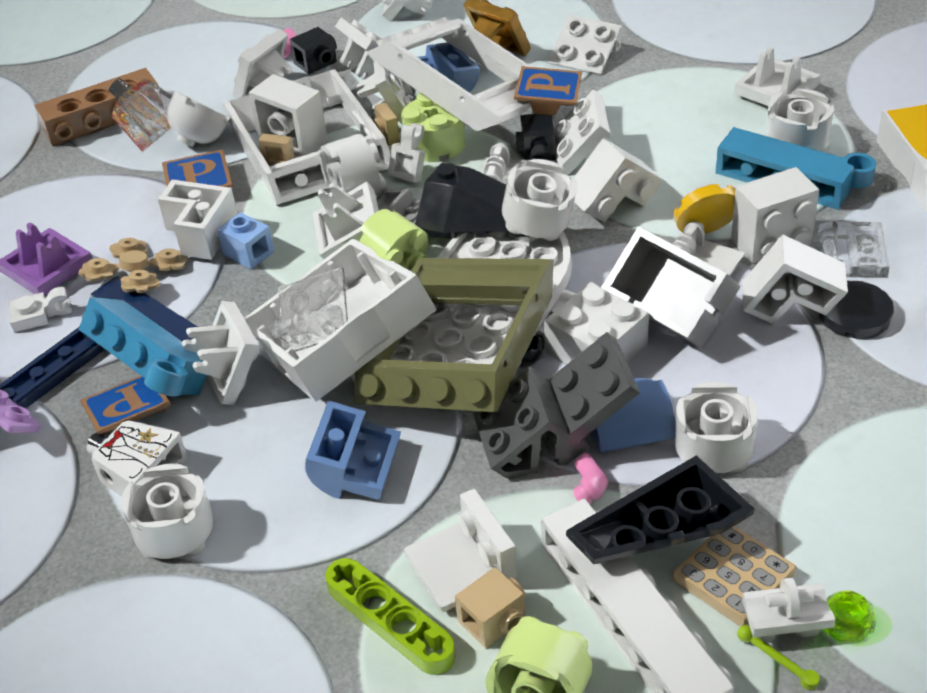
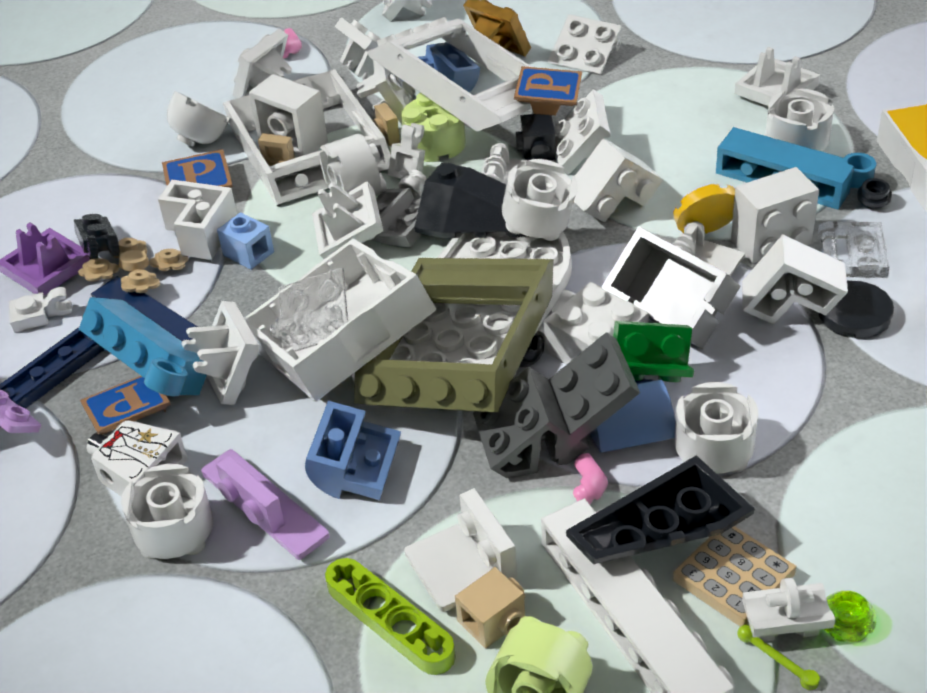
medium nougat brick [34,68,164,147] -> none
clear torso [108,78,172,152] -> none
black brick [290,27,337,75] -> none
yellowish green brick [359,209,428,271] -> none
none -> black hinge [74,214,120,259]
none -> lavender bracket [201,449,329,560]
none -> white plate [398,168,427,199]
none -> green bracket [613,321,694,383]
none -> black plate [857,178,892,209]

